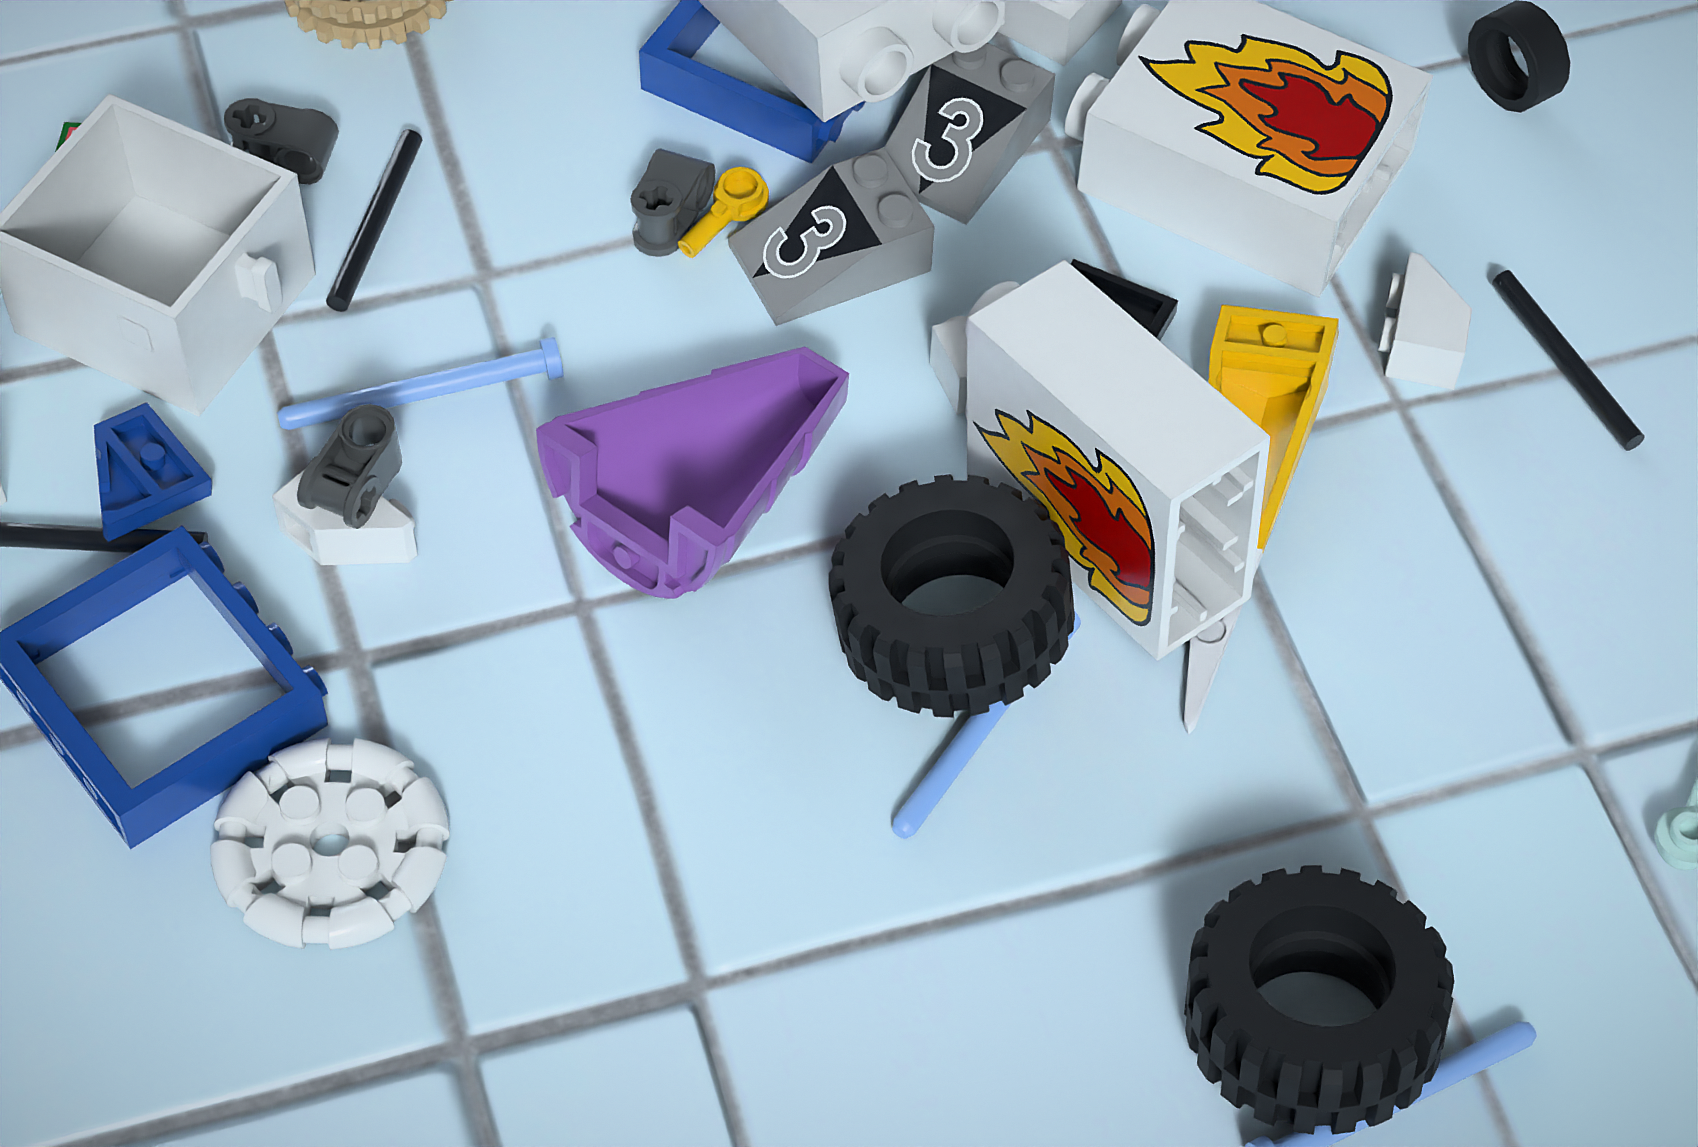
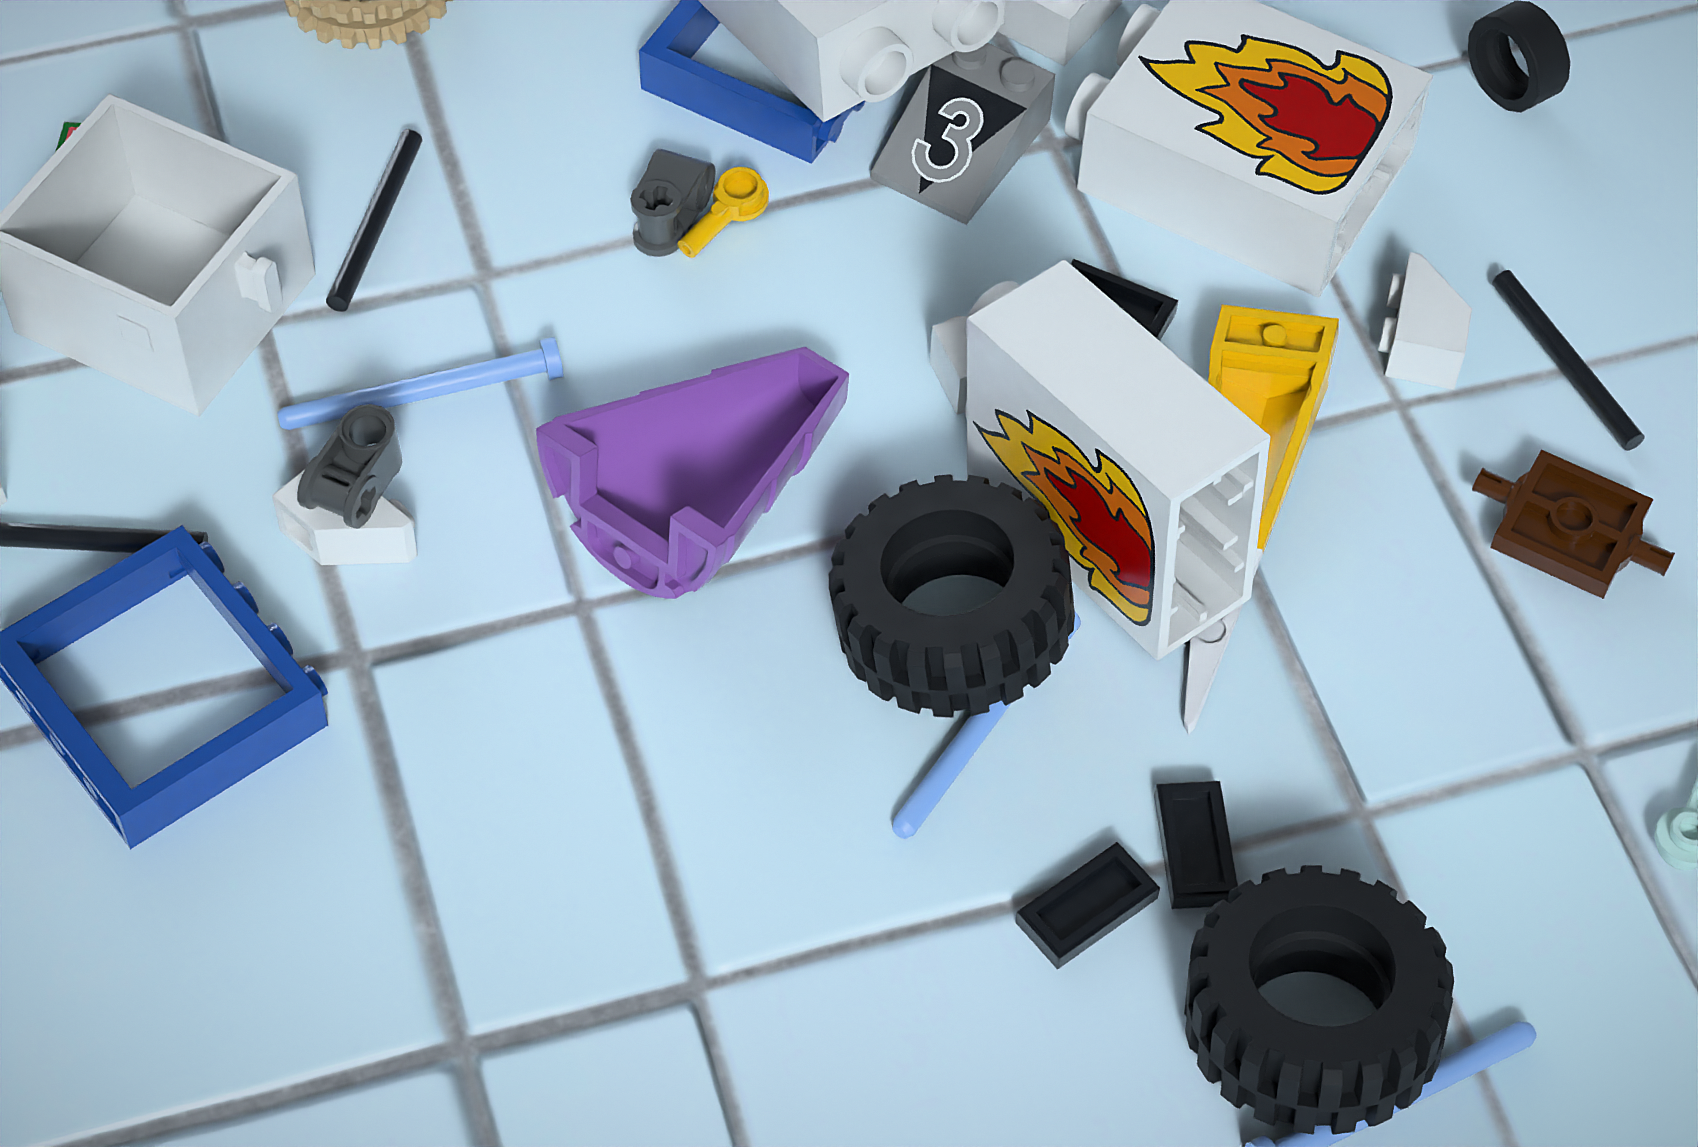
blue wing [93,402,212,542] -> none
white plate [210,737,450,950] -> none
dark grey piece [224,98,339,185] -> none
light grey slope [728,147,935,326] -> none
none -> black tile [1015,842,1160,970]
none -> black tile [1154,781,1238,909]
none -> reddish brown plate [1472,449,1675,599]

